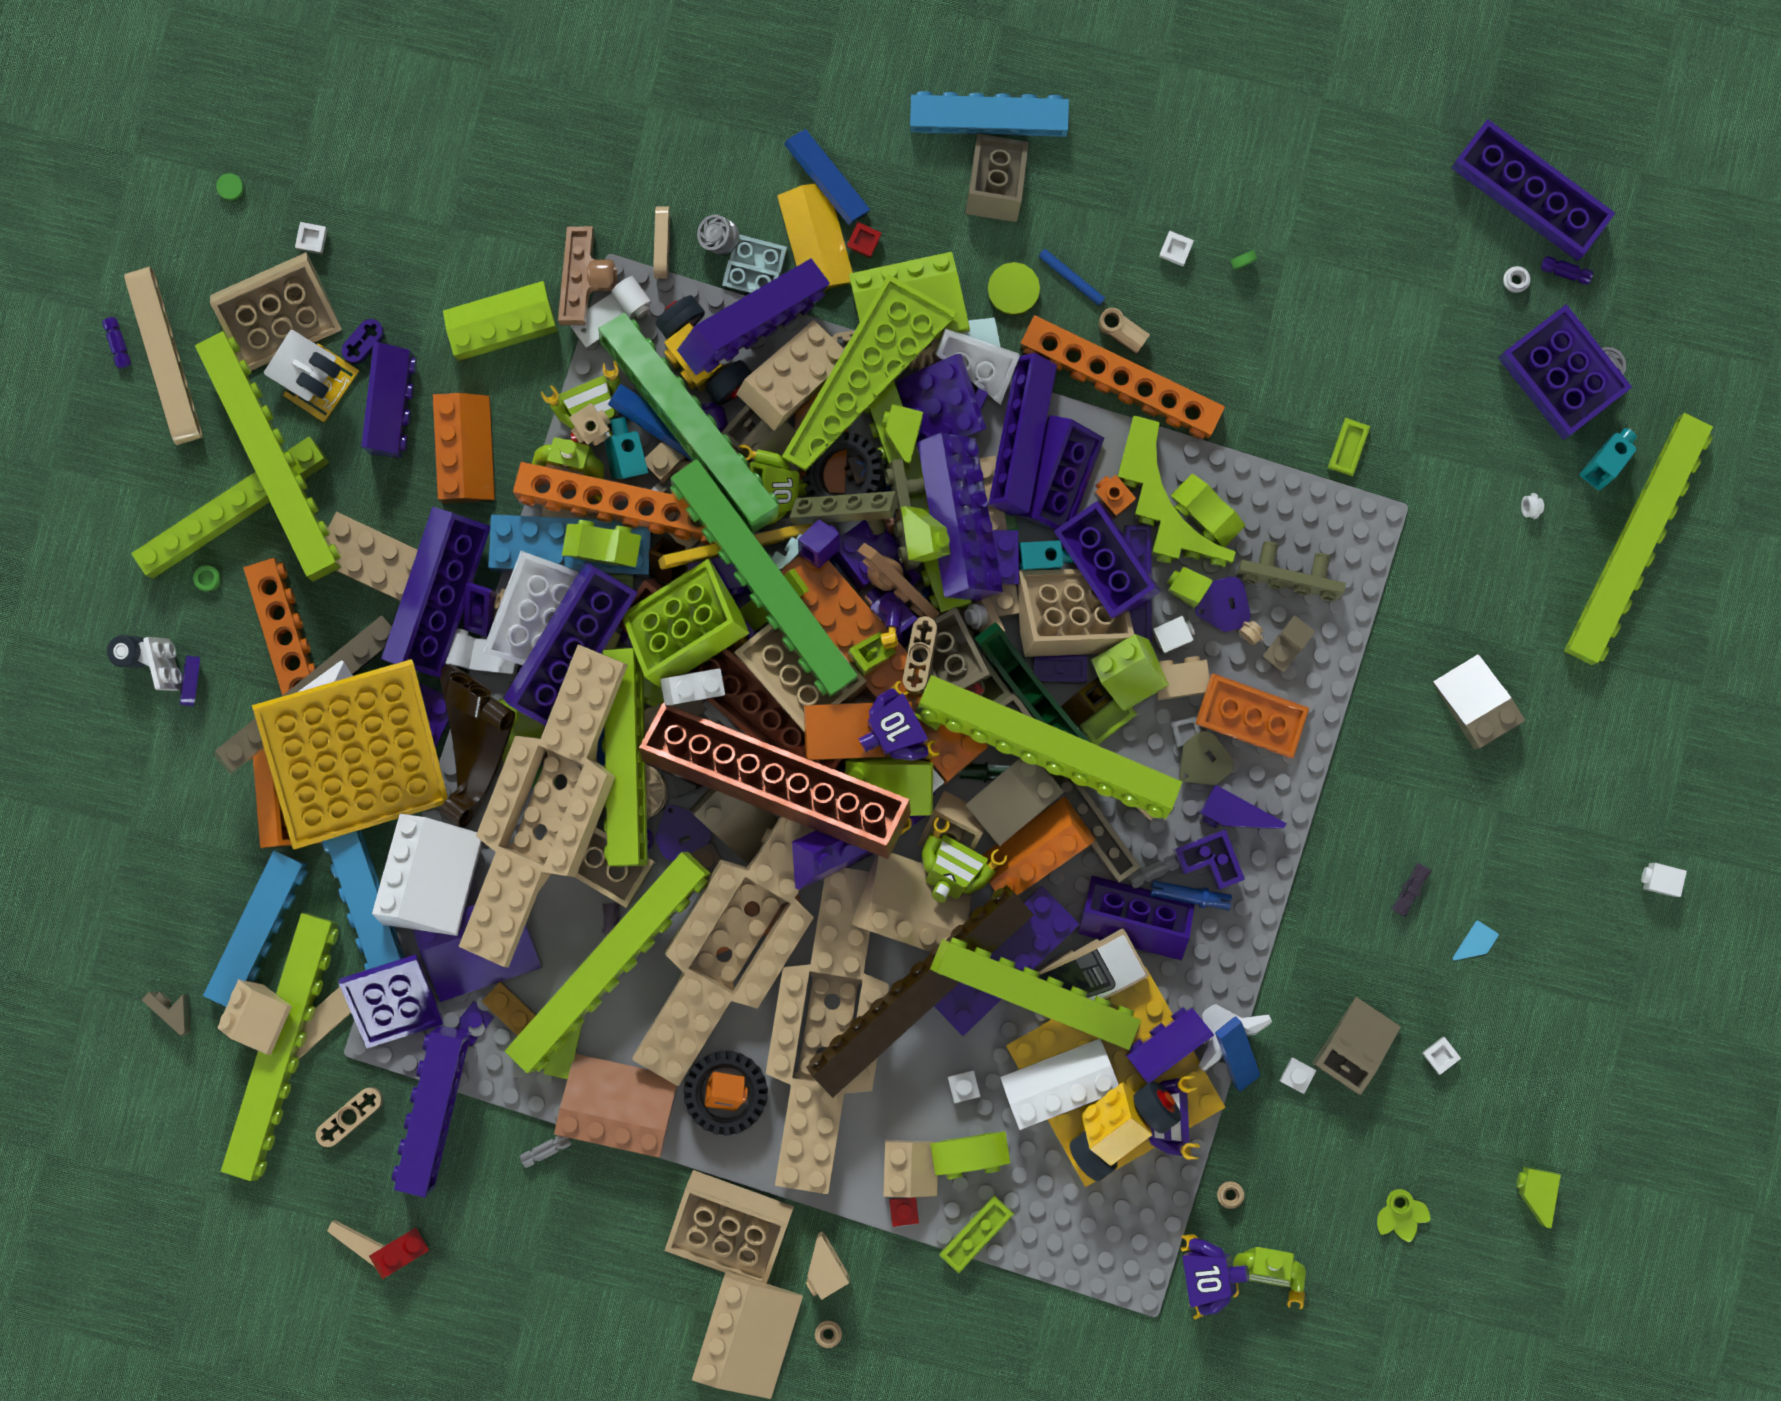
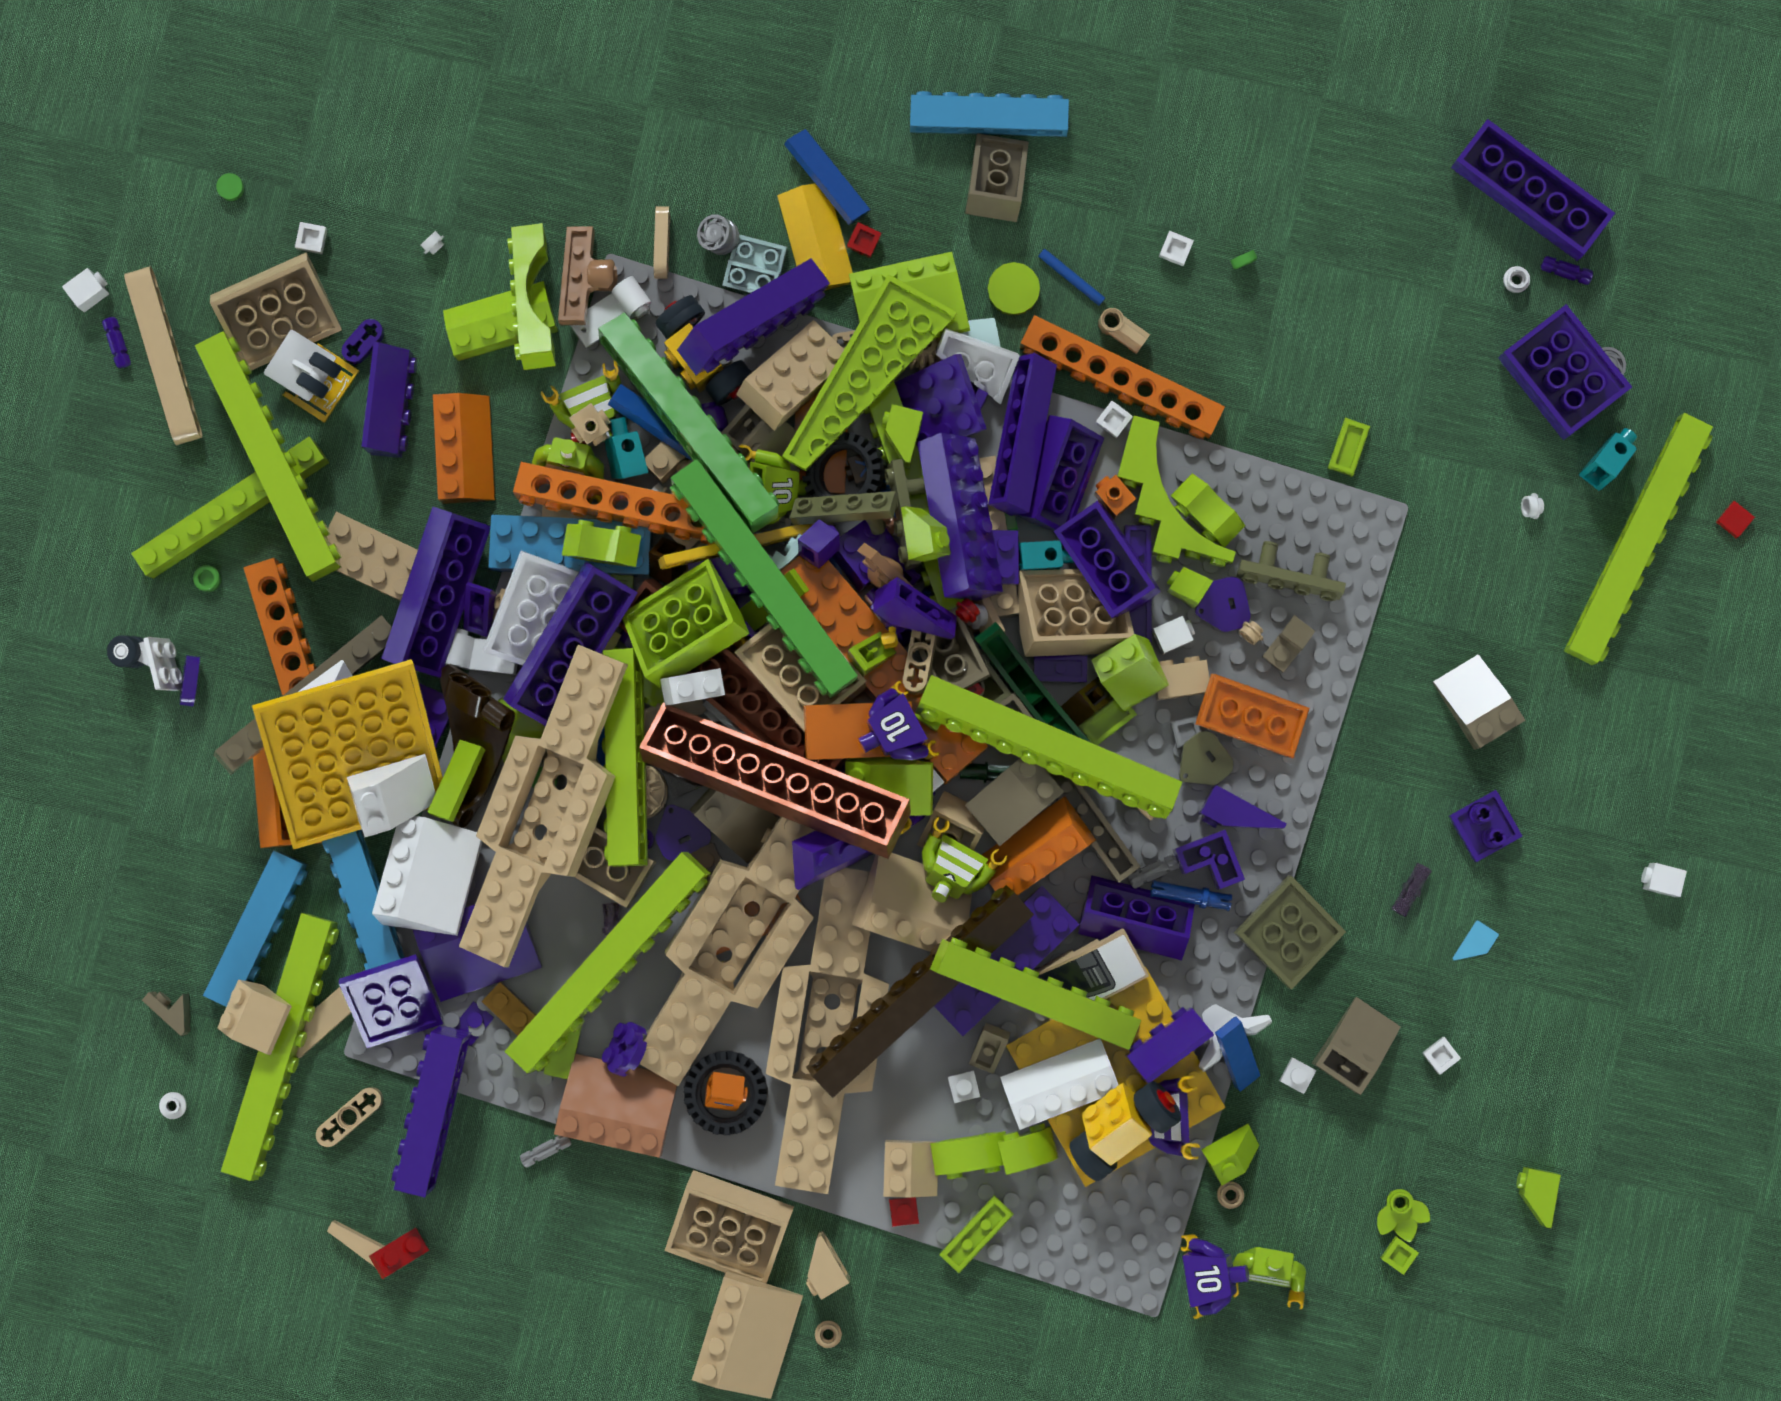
none -> white brick [62,268,109,312]
none -> white plate [159,1092,187,1119]
none -> white slope [347,754,436,837]
none -> white plate [421,231,444,255]
none -> lime tile [427,740,485,822]
none -> lime arch [507,223,556,370]
none -> dark purple plate [602,1022,647,1077]
none -> dark purple slope [873,577,957,639]
none -> red plate [955,598,980,623]
none -> dark tan slope [969,1023,1011,1074]
none -> lime brick [998,1123,1059,1175]
none -> white plate [1095,401,1133,439]
none -> lime slope [1201,1124,1259,1185]
none -> olive plate [1234,875,1346,989]
none -> lime plate [1380,1236,1419,1275]
none -> dark purple plate [1448,790,1522,862]
none -> red tile [1716,501,1755,538]

